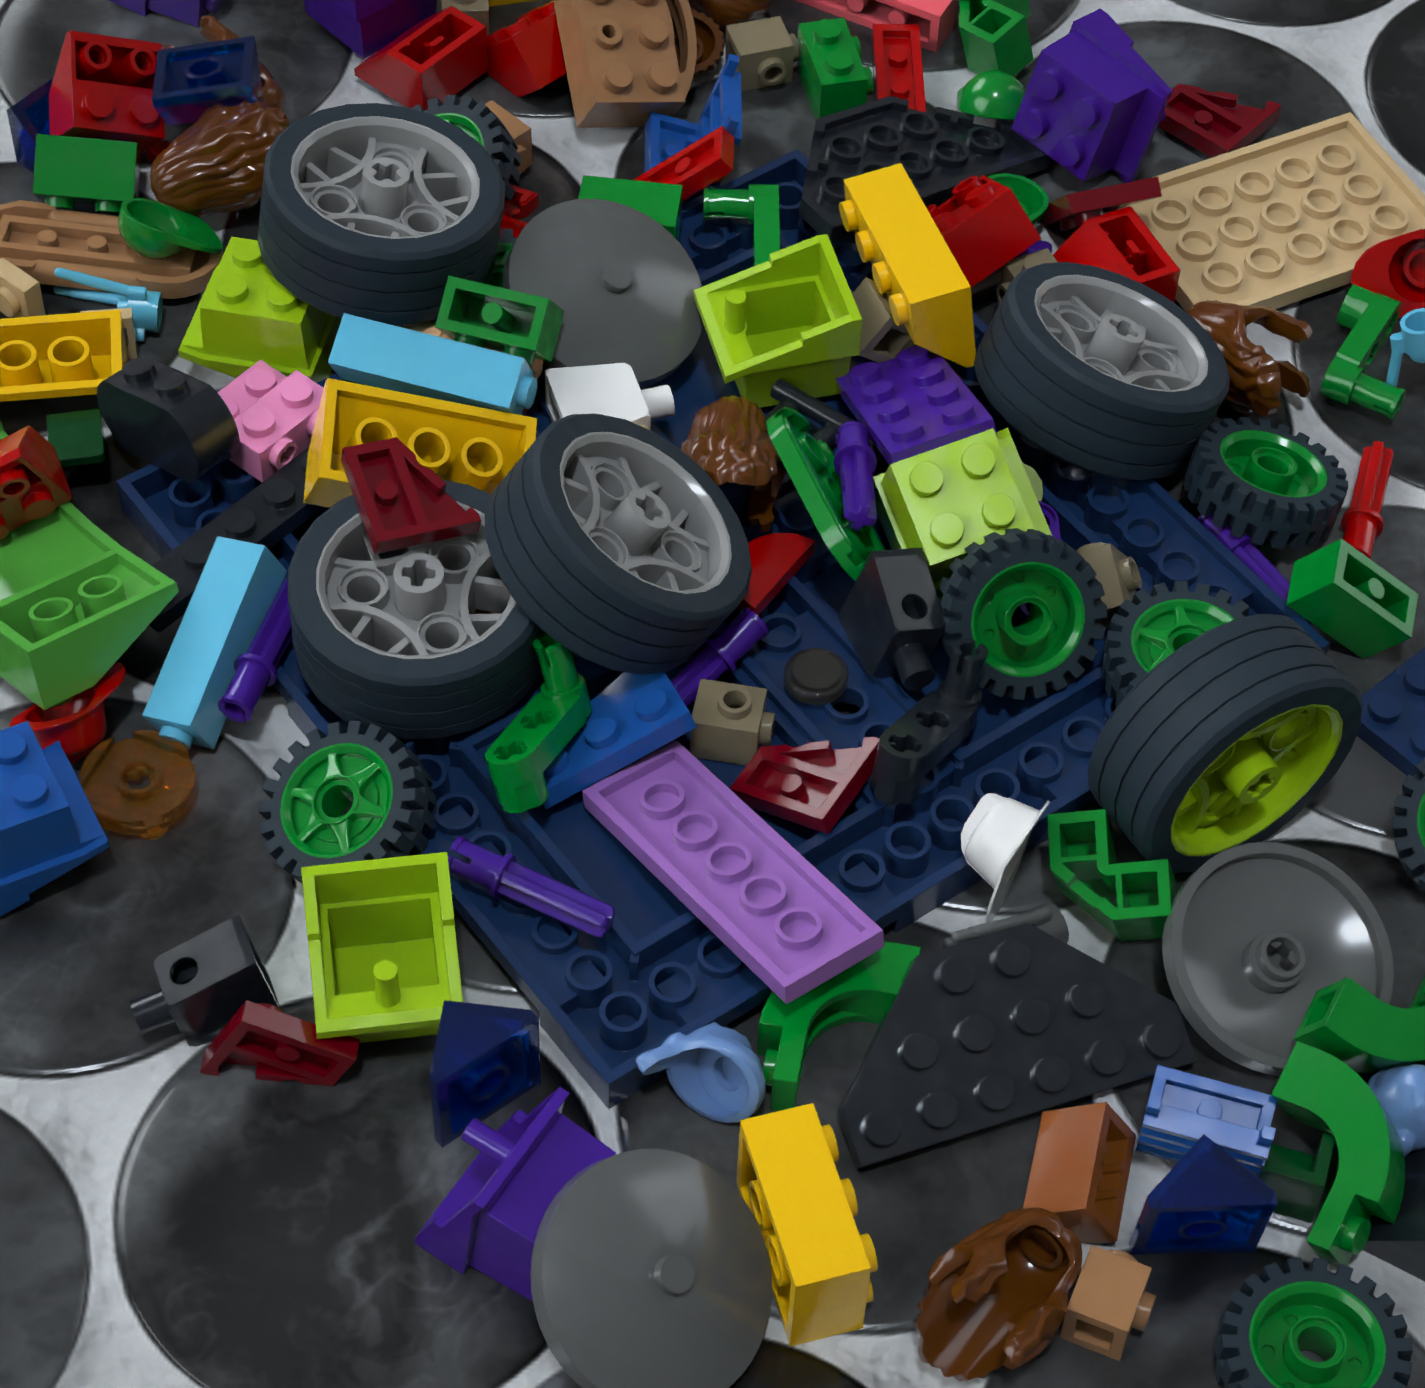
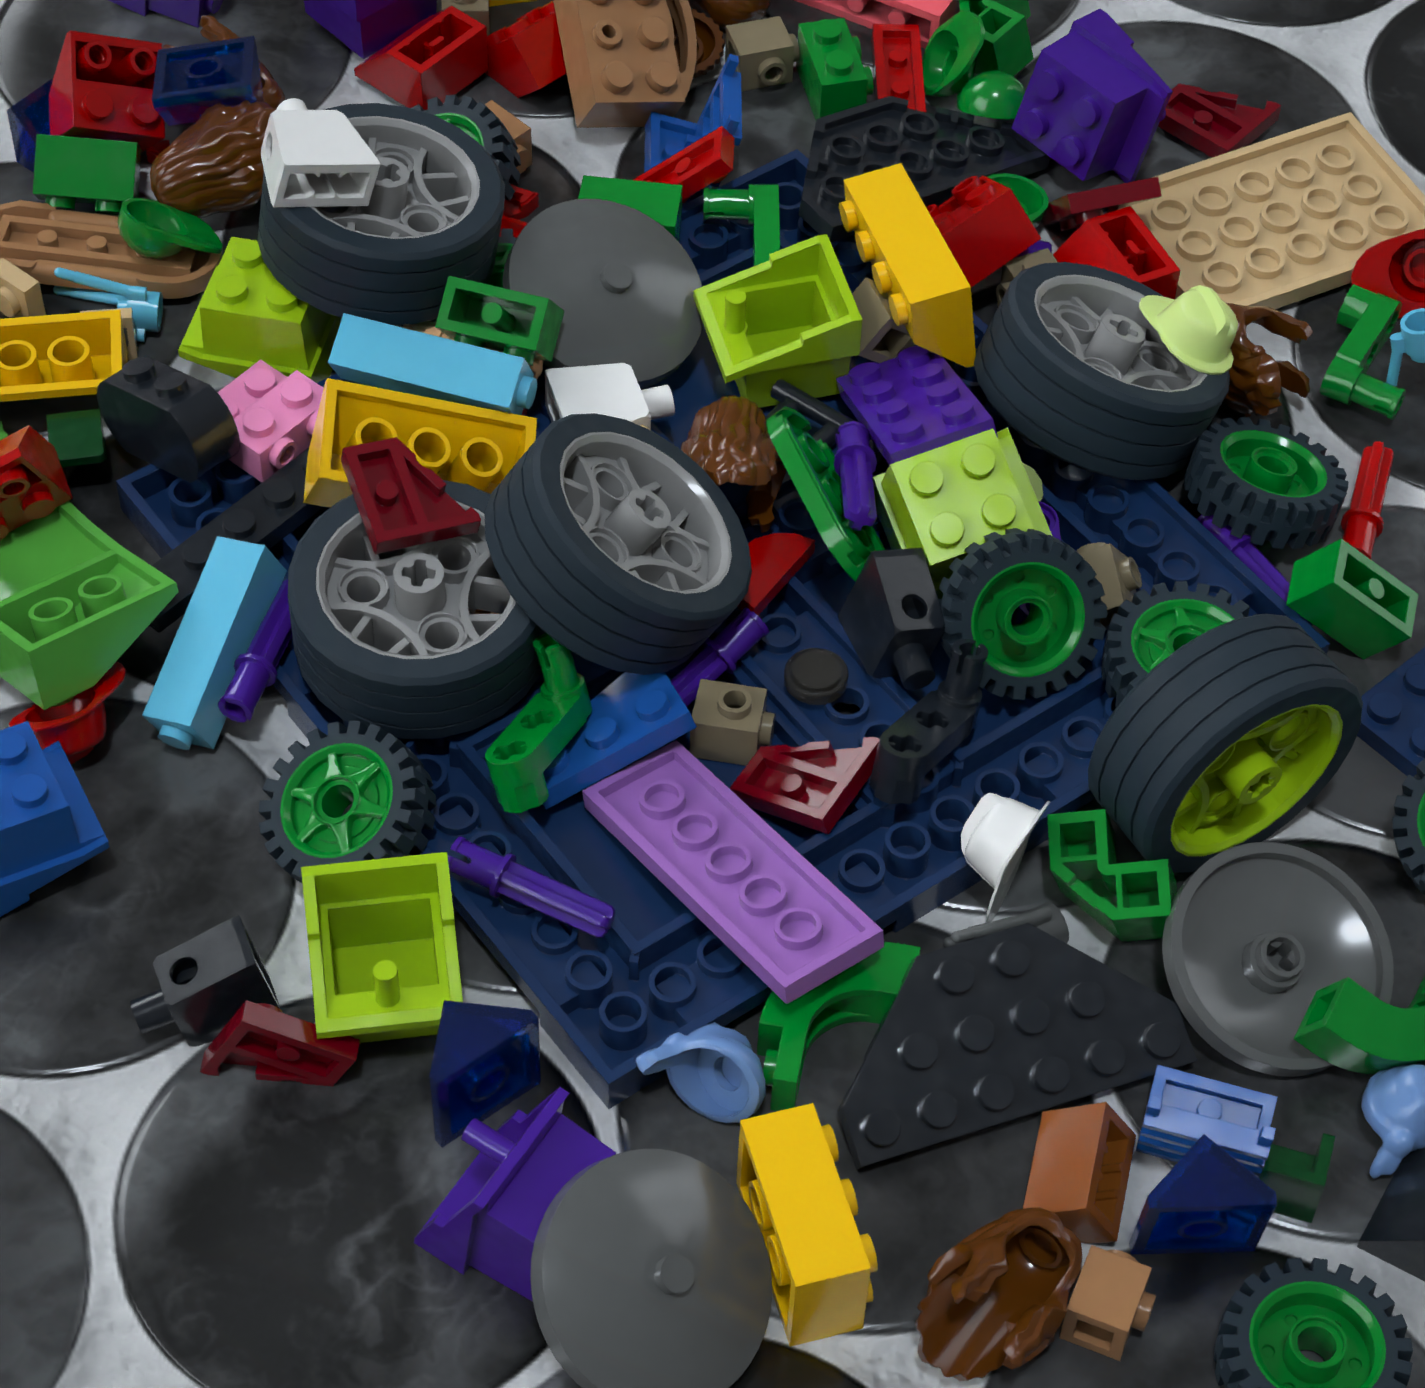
clear orange plate [80,730,197,840] -> none
green arch [1271,1041,1405,1268] -> none
none -> white torso [261,98,381,207]
none -> green cap [922,10,985,98]
none -> yellowish green piece [1139,285,1238,375]

